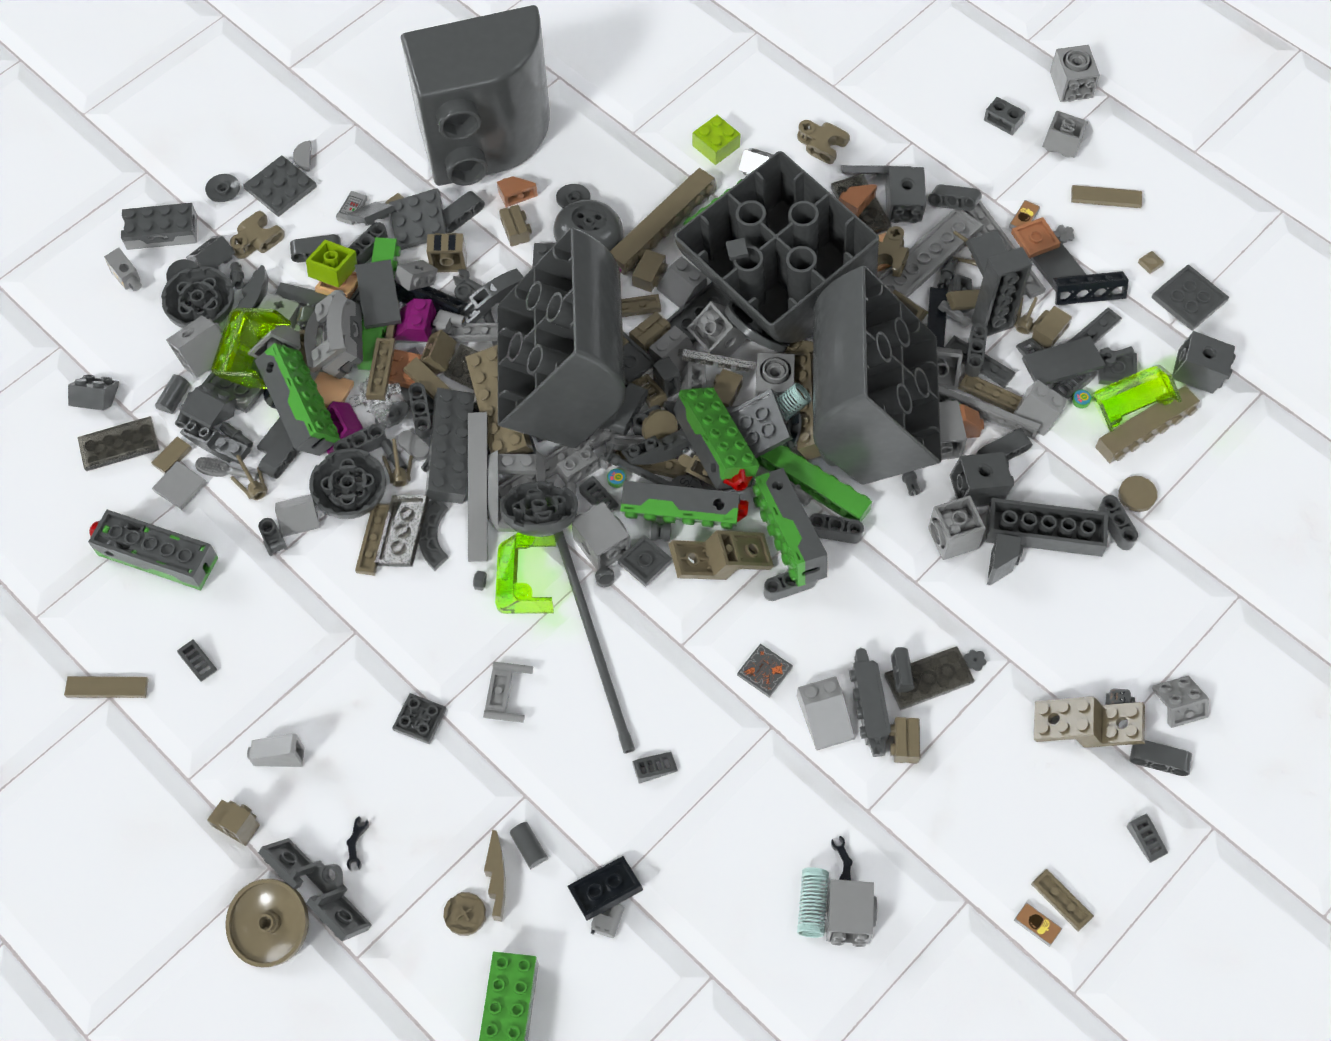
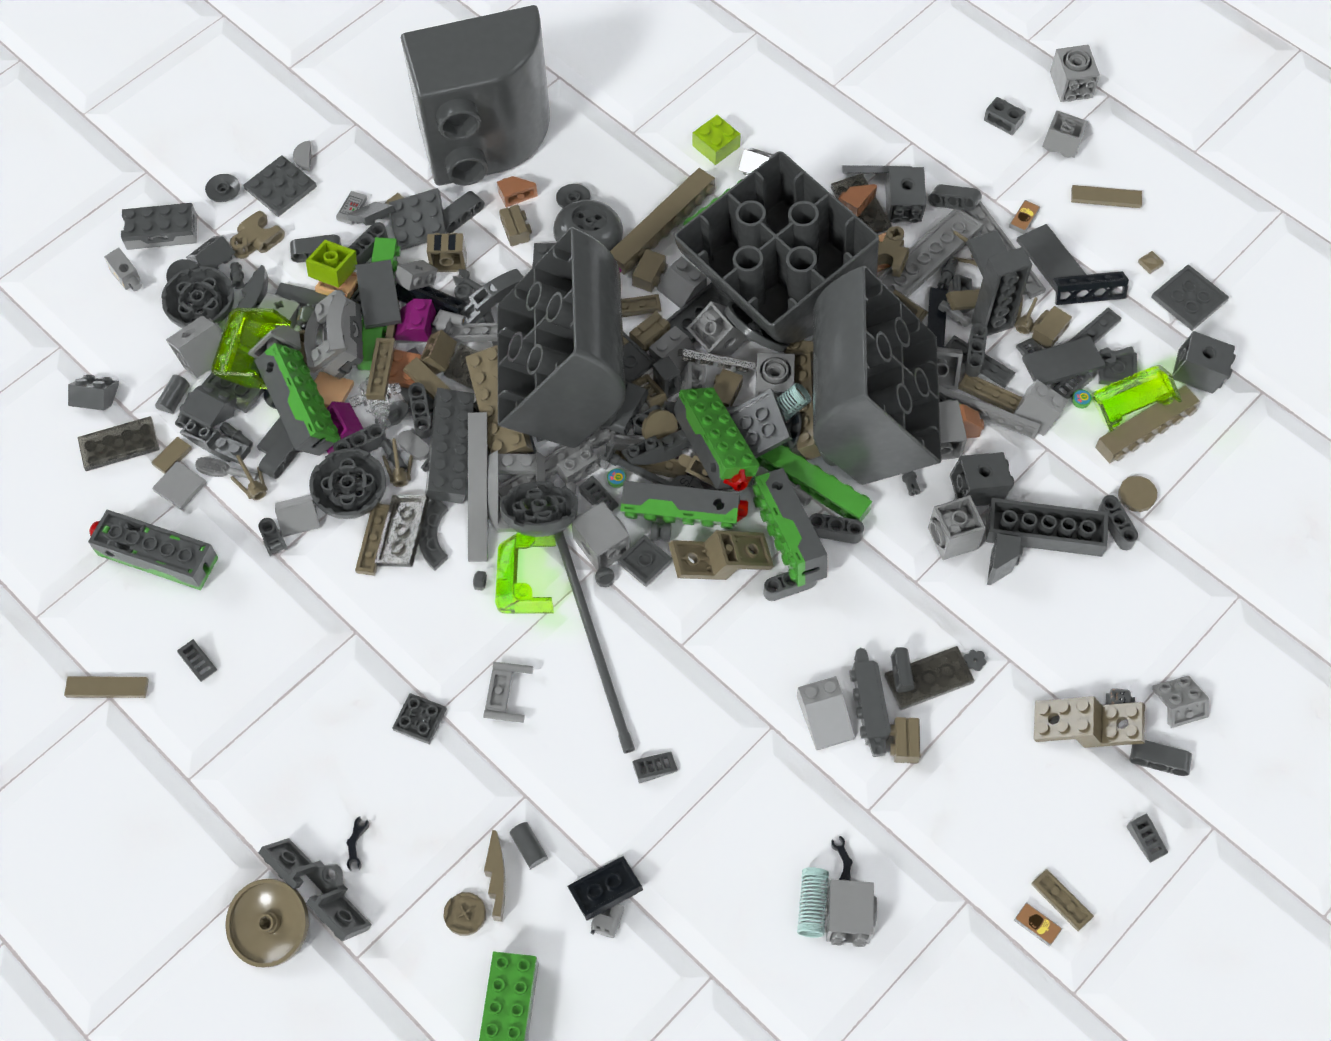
dark tan brick [207,799,260,846] -> none
light grey slope [247,734,305,767] -> none
dark grey tile [726,238,748,261] -> none
dark grey tile [737,643,793,698] -> none
dark tan piece [797,120,850,165] -> none
dark grey beam [976,429,1033,460] -> none
nougat plate [1011,217,1061,259] -> none
light grey plant [1054,224,1075,243] -> none

